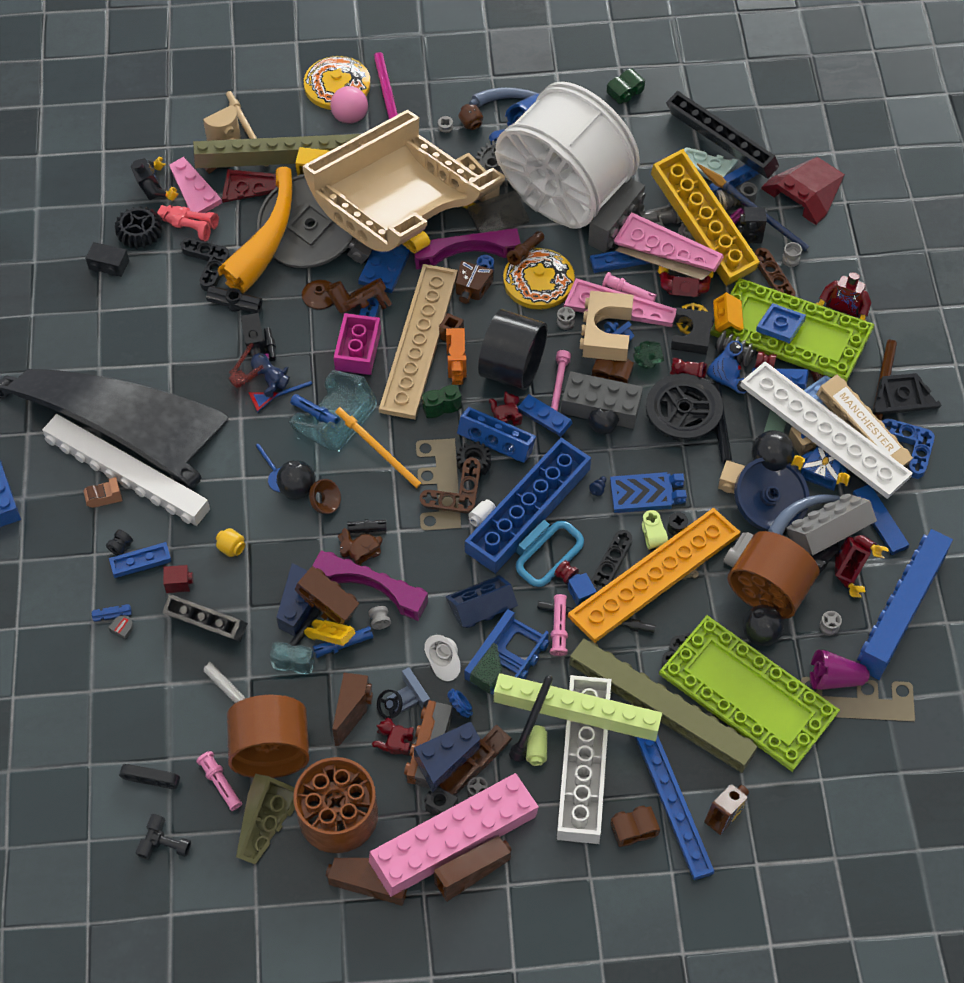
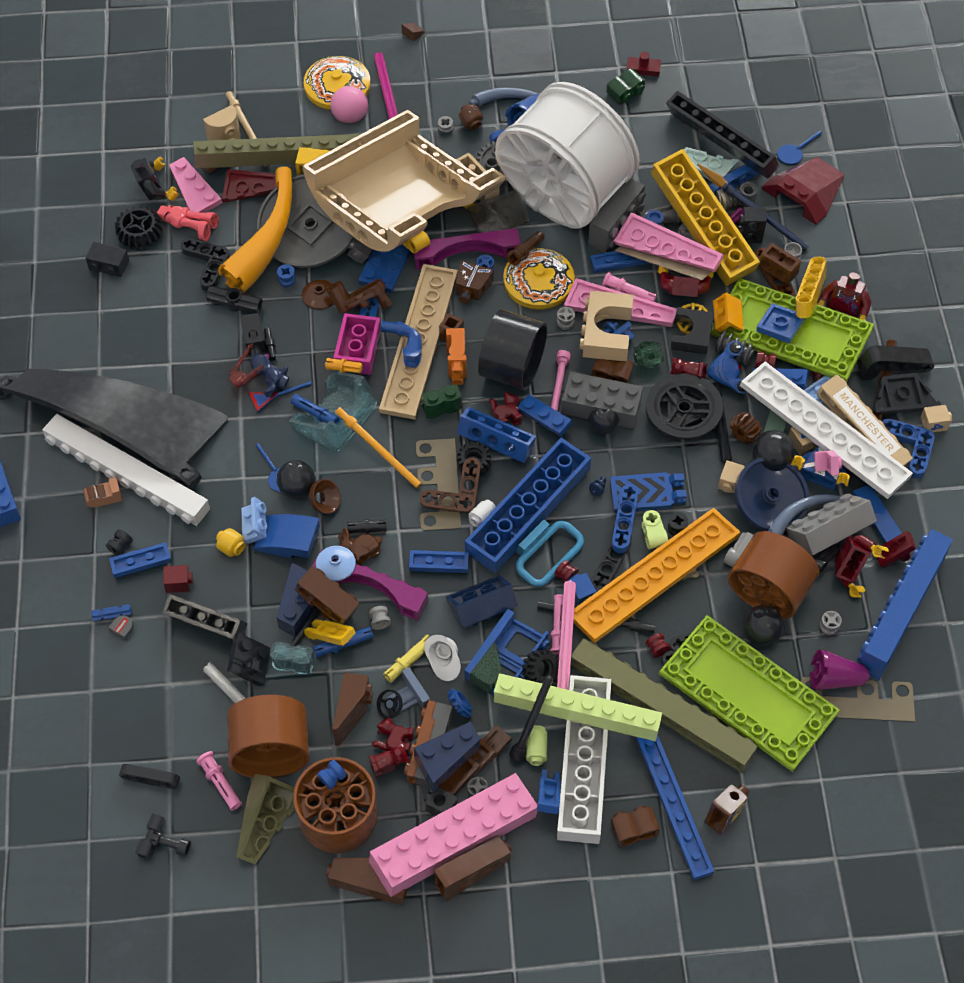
none -> black hinge [227,633,270,686]
none -> light blue bracket [241,497,267,544]
none -> blue slope [253,514,320,559]
none -> blue wheel [277,264,296,287]
none -> light blue dish [316,546,356,581]
none -> blue wheel [317,759,347,790]
none -> light orange axle [325,358,363,374]
none -> dark red animal [369,744,410,778]
none -> blue piece [381,320,422,368]
none -> light yellow pin [383,635,429,683]
none -> reddish brown slope [402,23,425,41]
none -> blue plate [409,550,469,573]
none -> black tyre [522,650,559,686]
none -> blue hinge [537,769,561,814]
none -> bright pink axle [557,581,576,690]
none -> blue beam [612,484,638,553]
none -> dark red tile [627,52,661,76]
none -> dark red wheel [645,633,671,658]
none -> blue tile [646,210,664,226]
none -> reddish brown gear [729,412,762,444]
none -> reddish brown brick [759,243,801,285]
none -> blue piece [777,131,822,165]
none -> yellow beam [796,257,826,318]
none -> bright pink bracket [814,450,842,475]
none -> black beam [857,345,934,380]
none -> dark red tile [877,531,916,568]
none -> tan brick [920,405,952,432]

